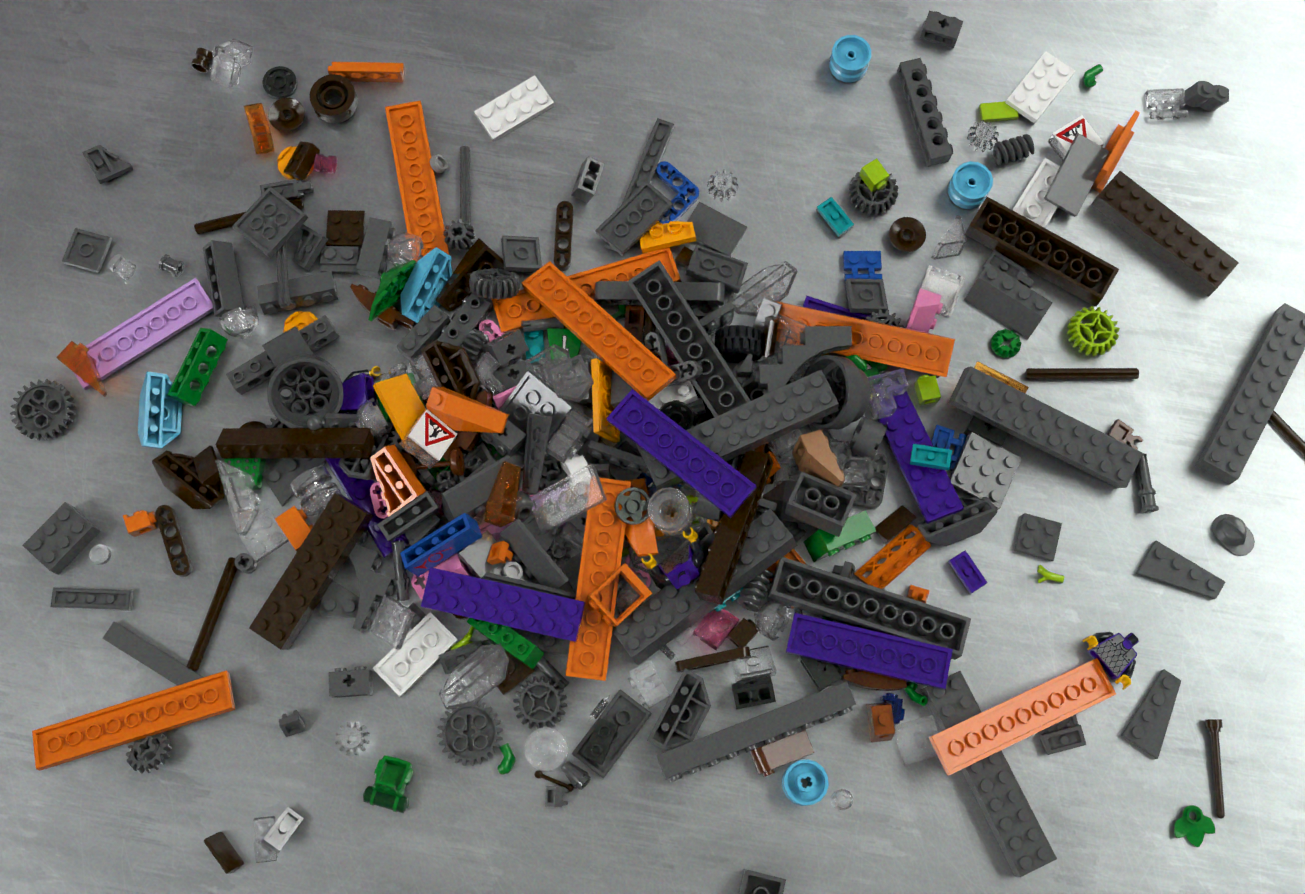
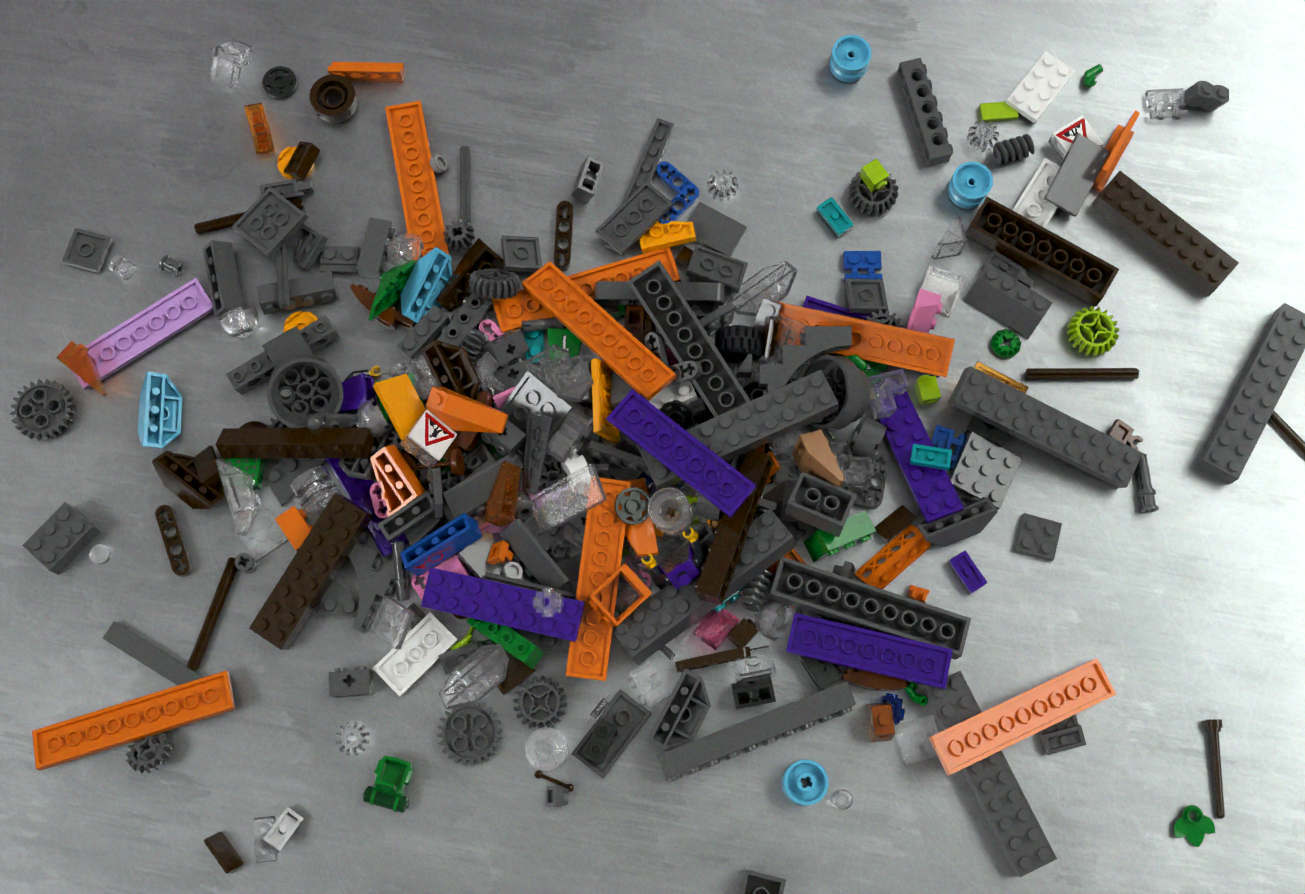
dark grey tile [50,587,134,611] -> none
dark grey wing [82,145,133,184] -> none
orange brick [123,510,157,537] -> none
green brick [167,328,228,407] -> none
dark brown wheel [191,48,215,73] -> none
dark brown dish [268,98,305,132] -> none
dark grey tile [279,710,306,737] -> none
clear pink wheel [314,154,337,174] -> none
dark brown plate [326,210,366,248] -> none
white plate [474,75,555,142] -> none
green arm [498,743,516,775] -> none
dark grey pin [528,640,570,689] -> none
dark grey cone [561,761,591,790] -> none
door [750,730,814,777] -> none
dark brown dish [889,217,926,252] -> none
dark grey brick [920,10,963,48] -> none
lime bar [1037,565,1064,583] -> none
torso [1082,632,1139,690] -> none
dark grey wing [1121,669,1181,759] -> none
dark grey wing [1136,541,1225,599] -> none
dark grey piece [1212,514,1255,556] -> none
none -> dark grey hinge [427,467,443,518]
none -> clear brick [533,588,563,617]

